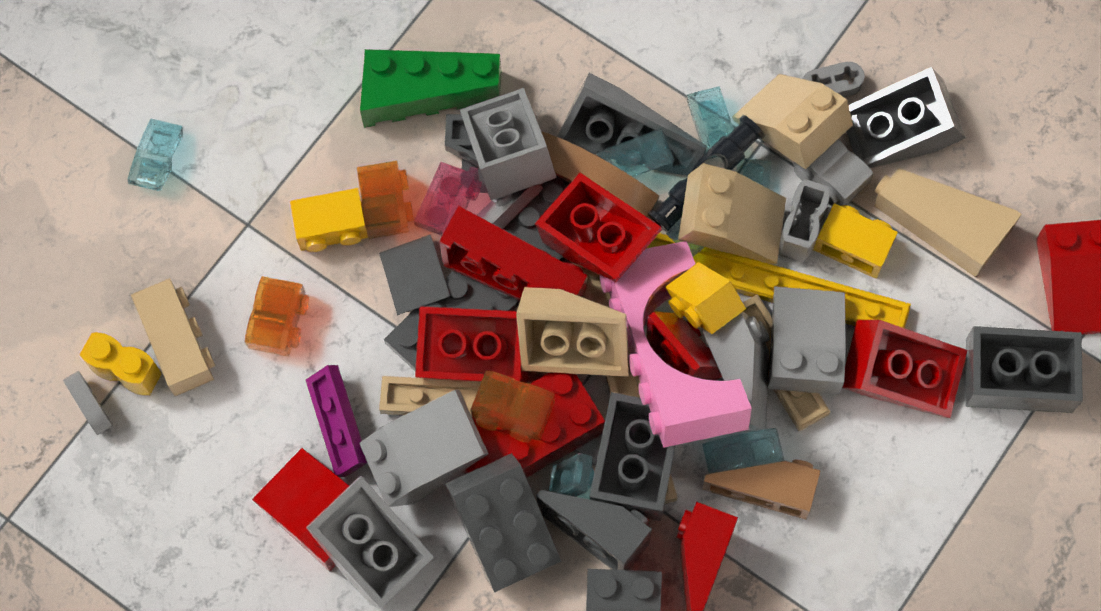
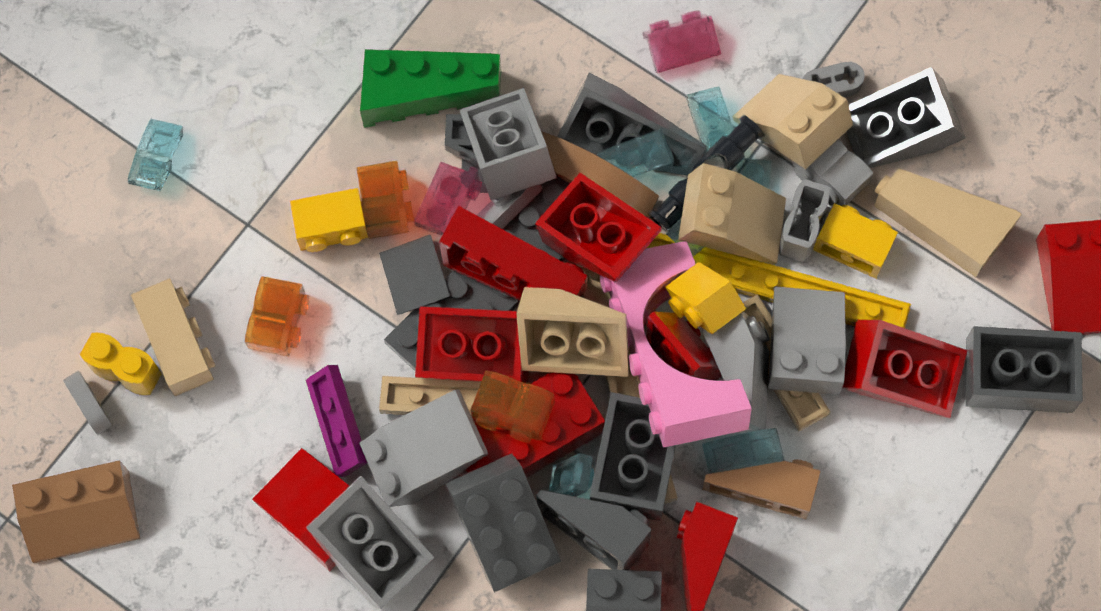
none -> medium nougat slope [12,460,140,563]
none -> clear pink bracket [642,10,721,73]

